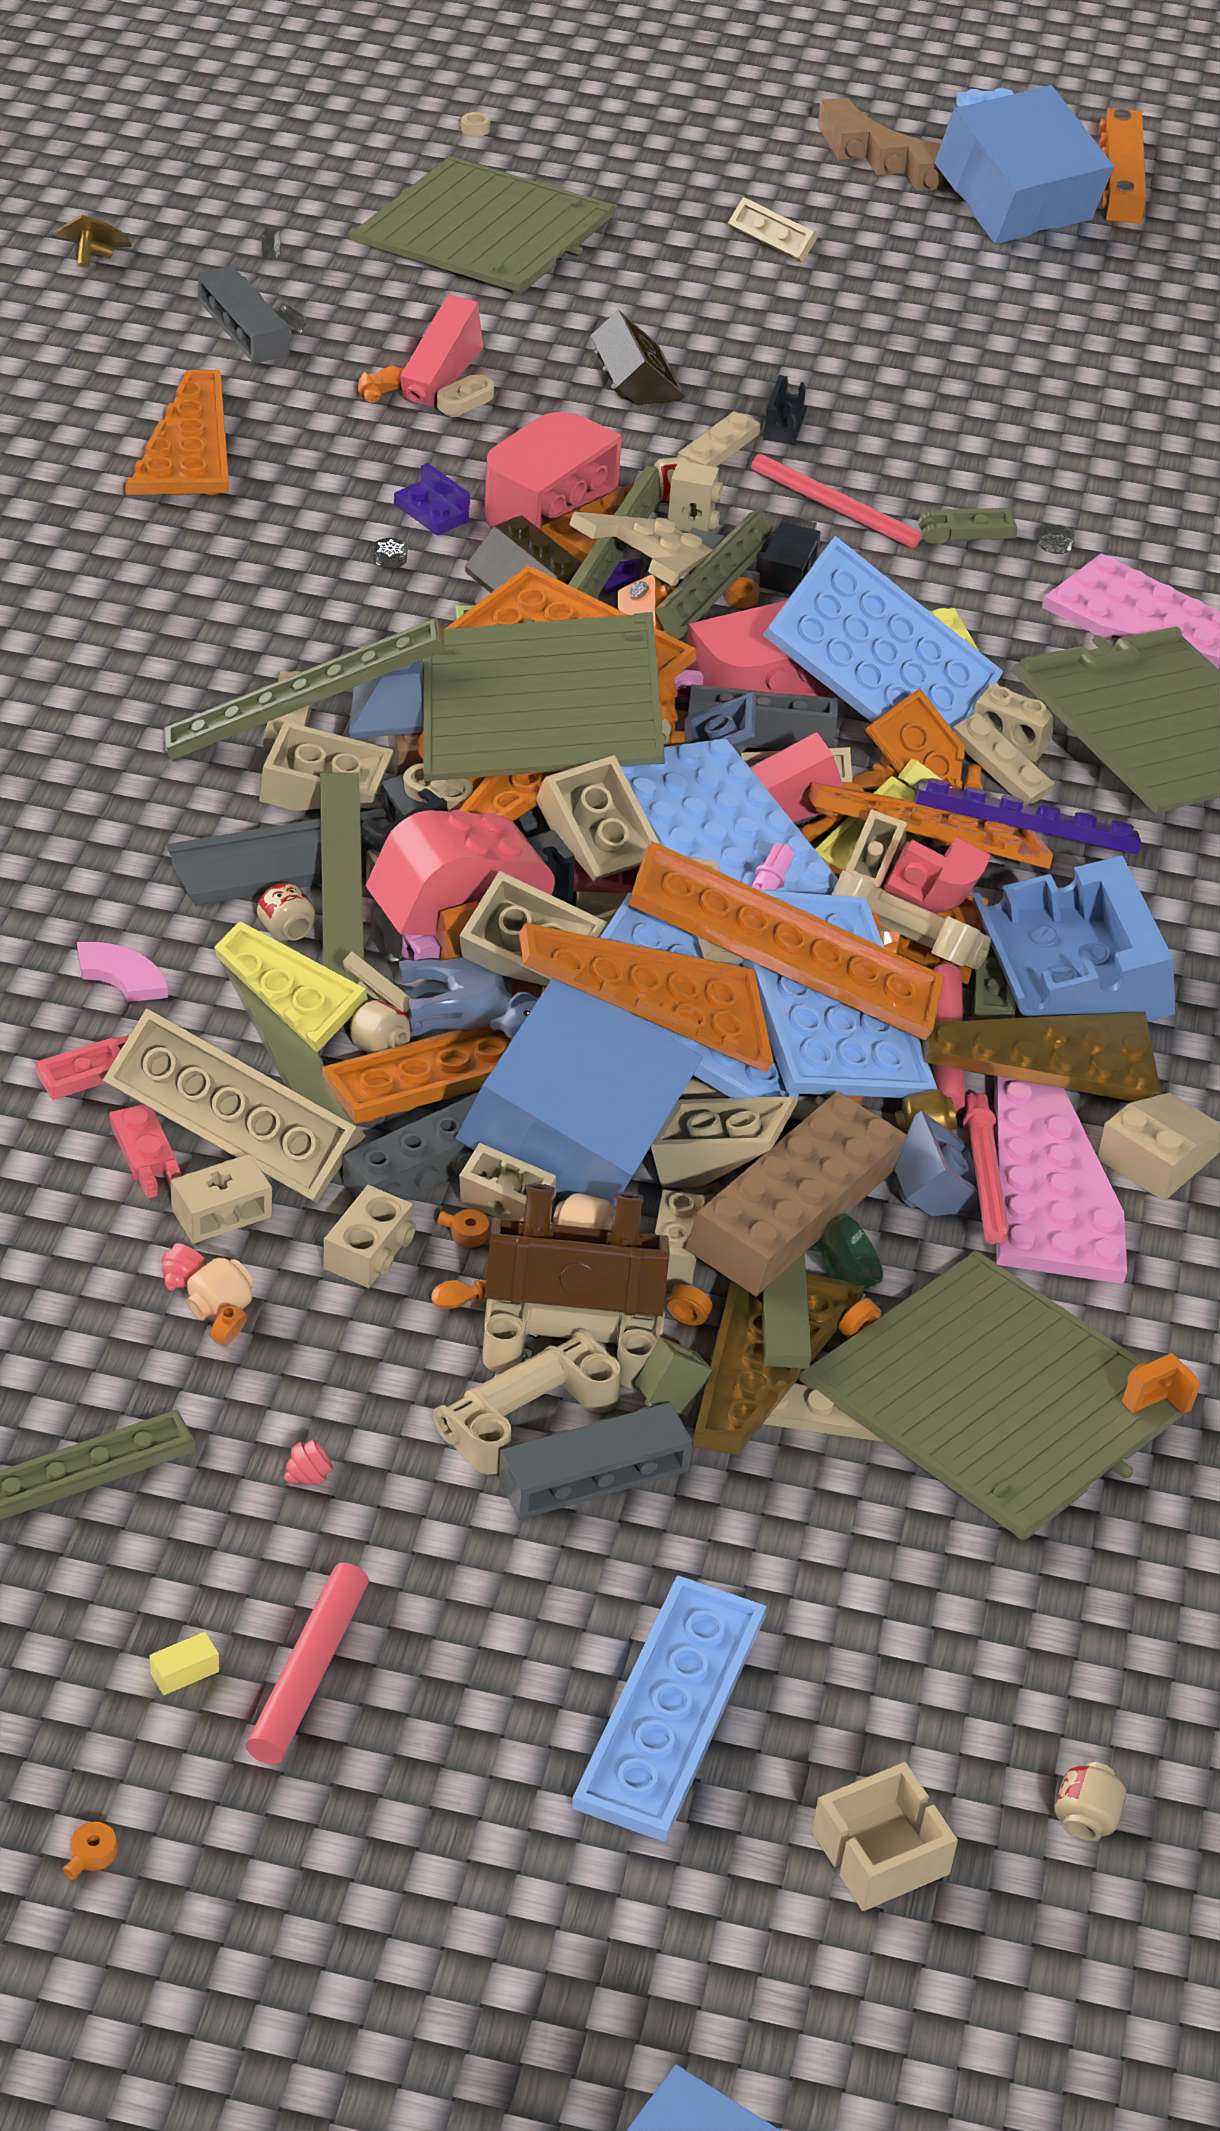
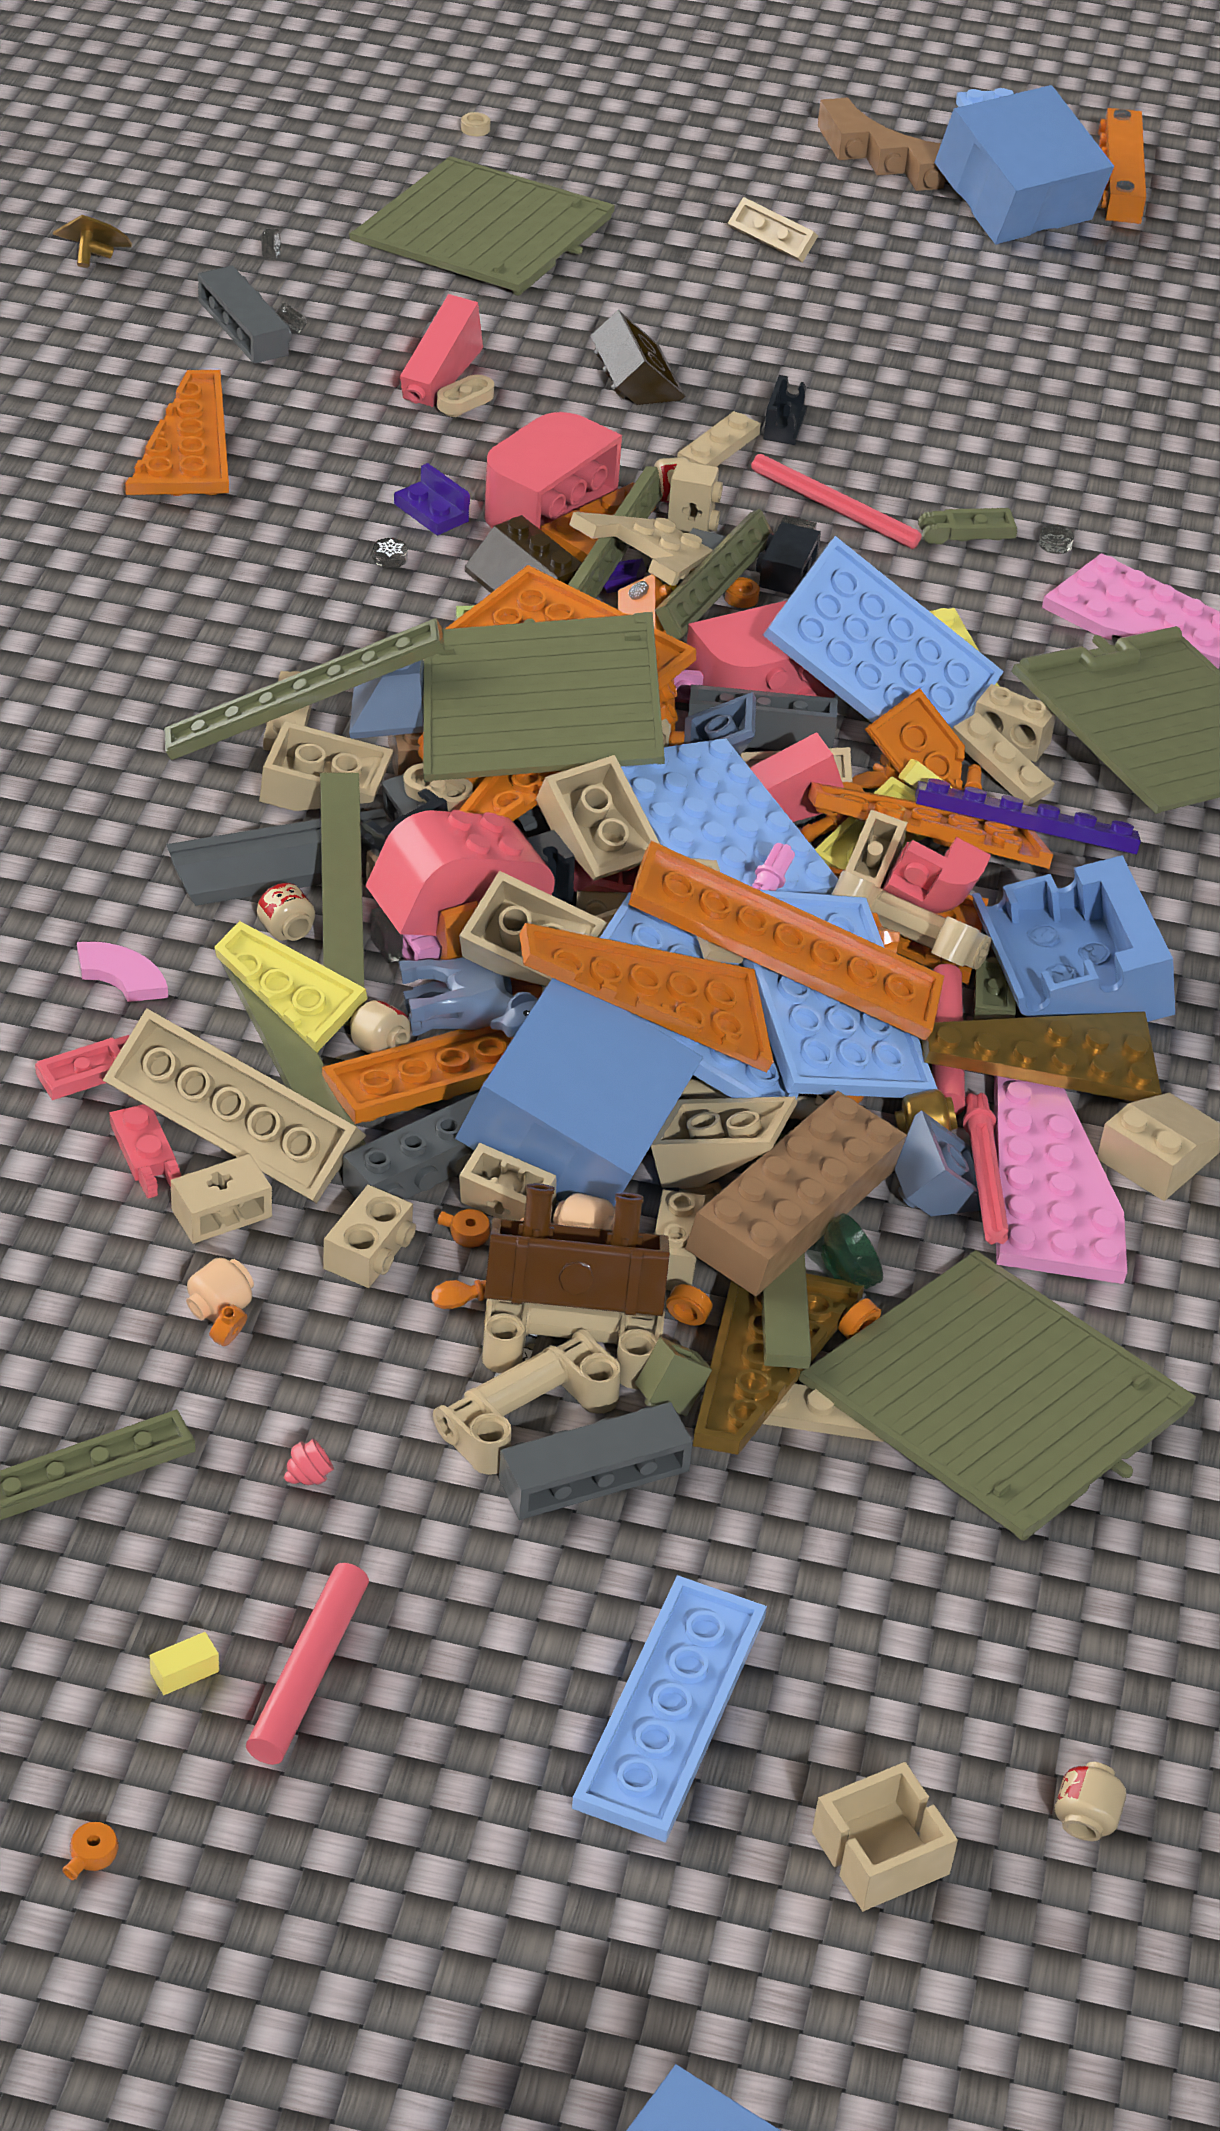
coral plate [161,1243,205,1291] -> none
tan tile [343,951,412,1013] -> none
orange arm [358,365,404,403] -> none
orange bracket [1121,1353,1201,1414] -> none

